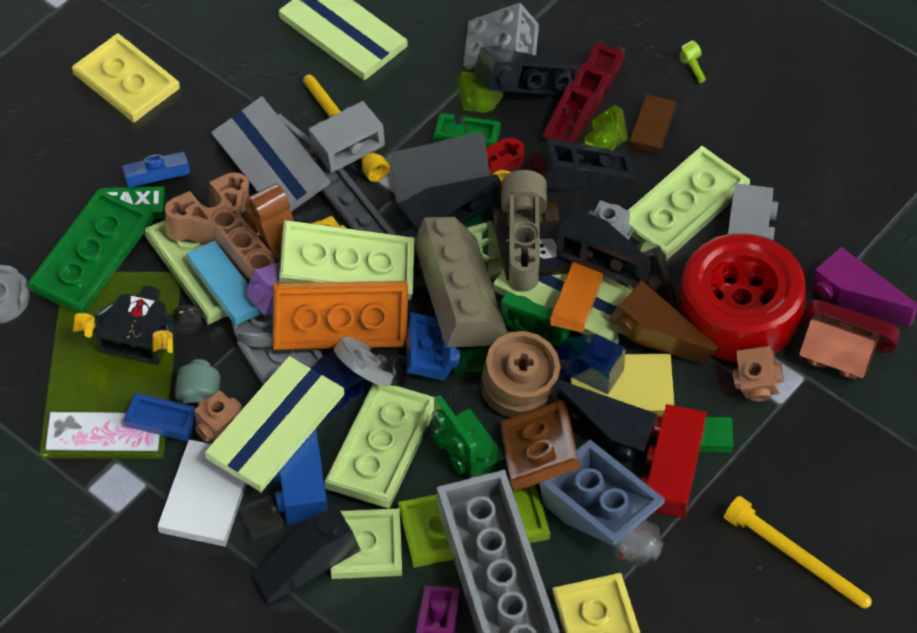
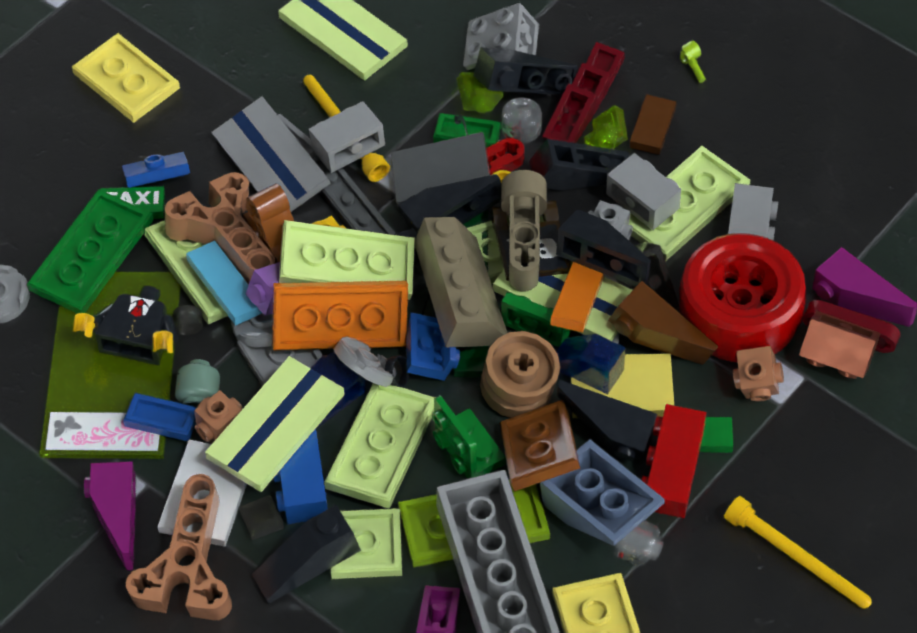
none -> magenta slope [84,461,137,570]
none -> nougat beam [126,474,232,620]
none -> clear head [501,97,542,144]
none -> light grey brick [606,153,681,230]

